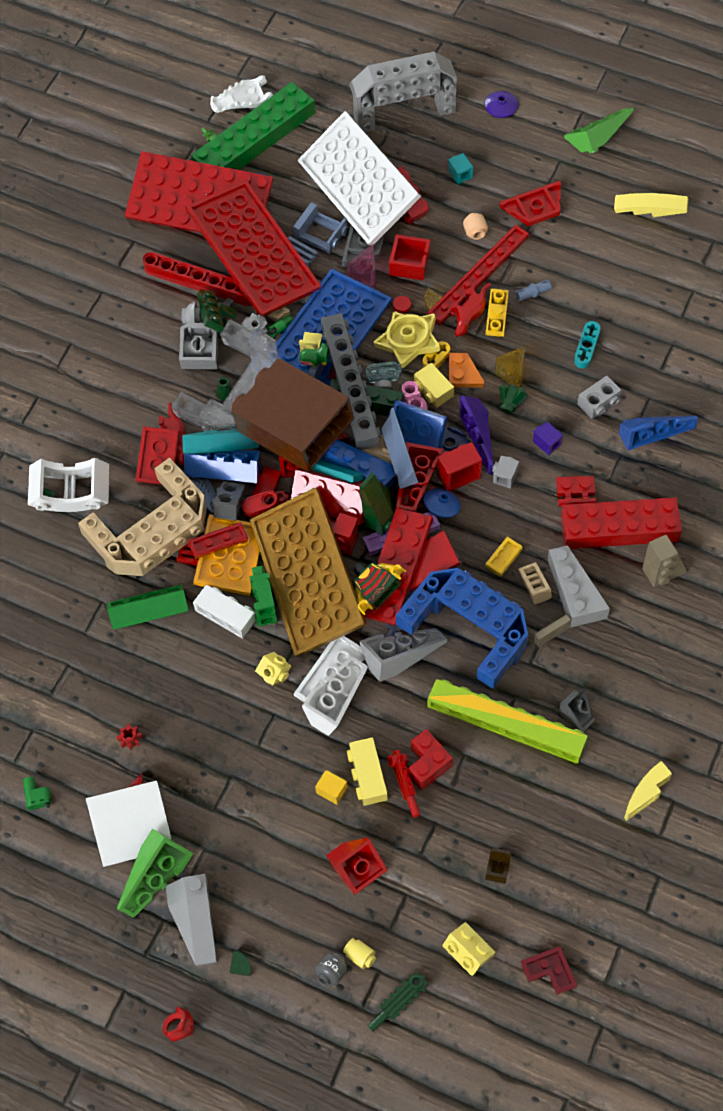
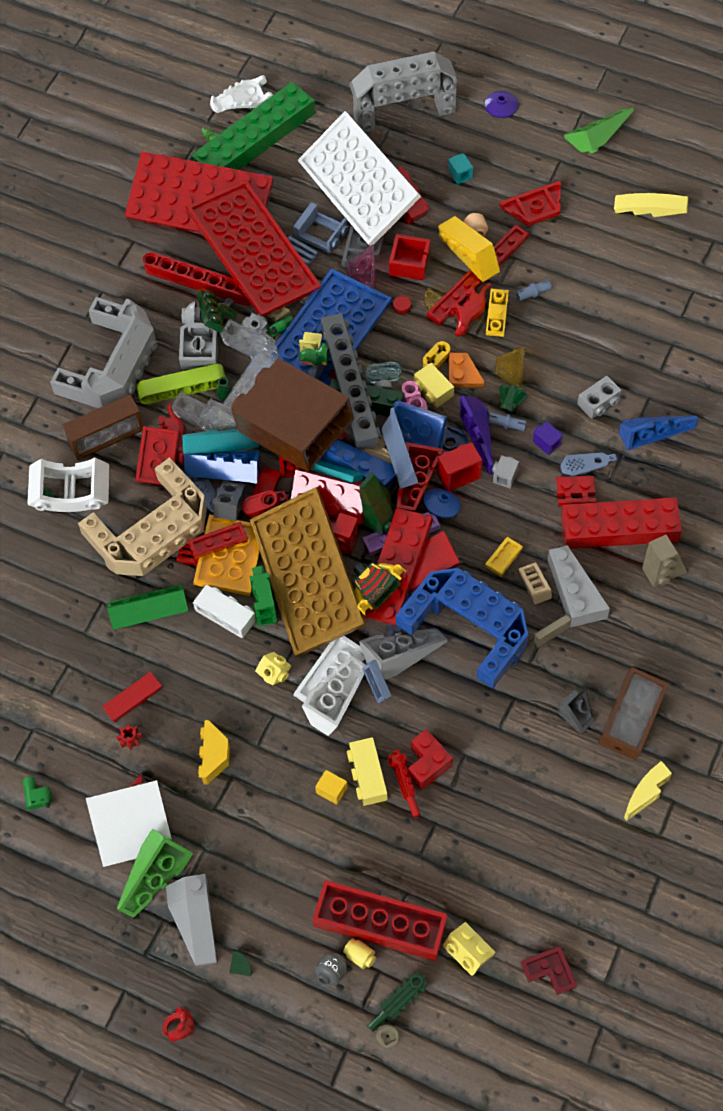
red slope [326,837,388,895] -> none
light yellow plate [374,312,441,368] -> none
lime brick [427,679,588,764] -> none
dark brown bracket [485,848,512,884] -> none
teal beam [574,321,600,369] -> none
none -> light grey wedge [50,297,157,408]
none -> reddish brown brick [62,395,143,460]
none -> red tile [102,672,163,723]
none -> lime beam [137,364,226,404]
none -> yellow slope [199,720,230,784]
none -> red brick [312,880,447,961]
none -> sand blue tile [363,660,391,704]
none -> dark tan tile [376,1024,399,1048]
none -> yellow wedge [438,216,500,282]
none -> sand blue pin [488,412,527,432]
none -> sand blue piece [560,452,617,477]
none -> brick [598,667,668,760]

